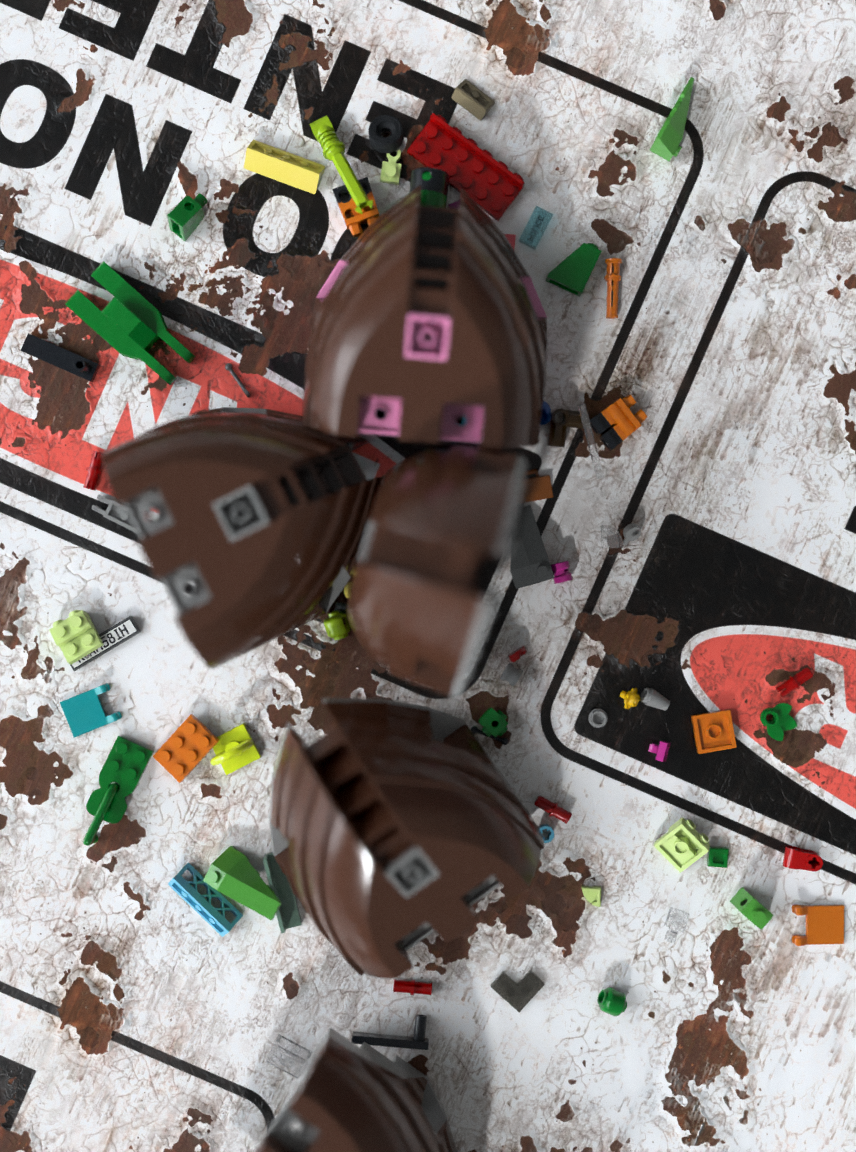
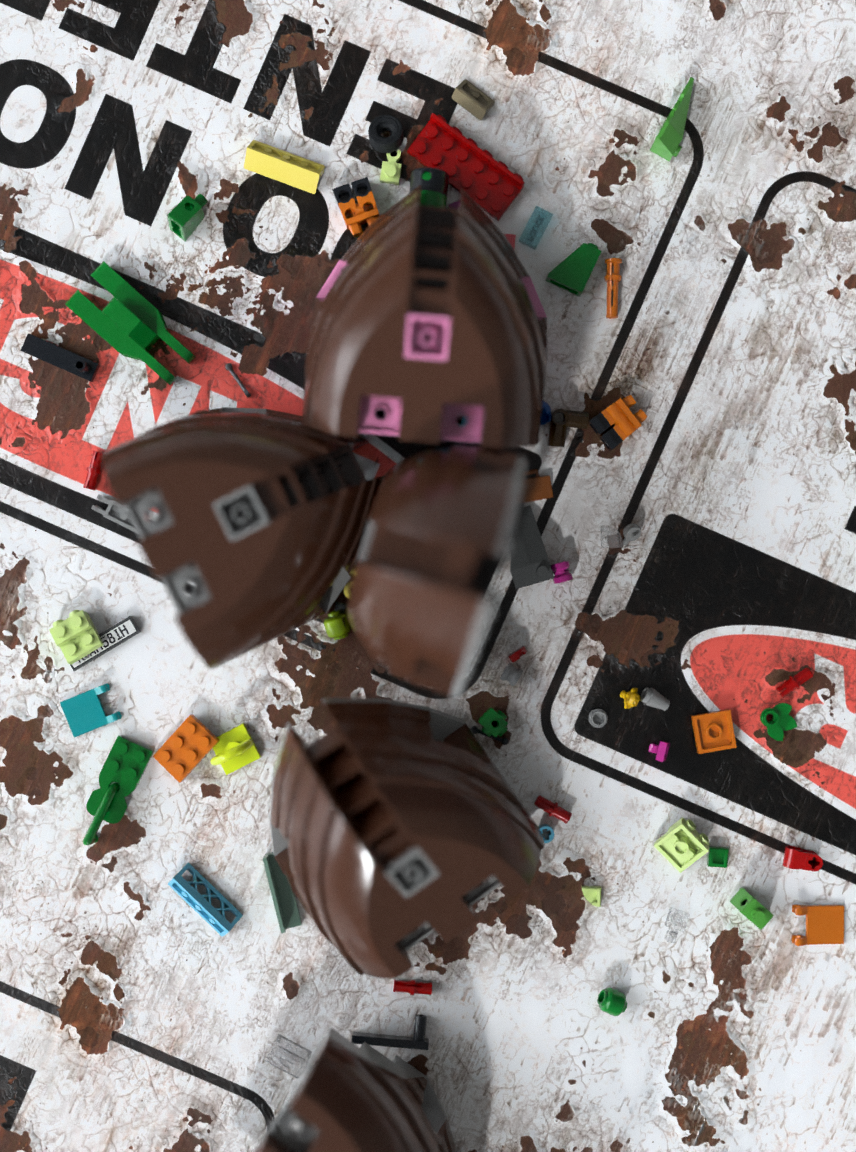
bright green wedge [203,846,282,920] -> none
lime piece [309,115,373,214] -> none
clear smoke tile [491,970,545,1012] -> none
clear bar [578,403,604,479] -> none

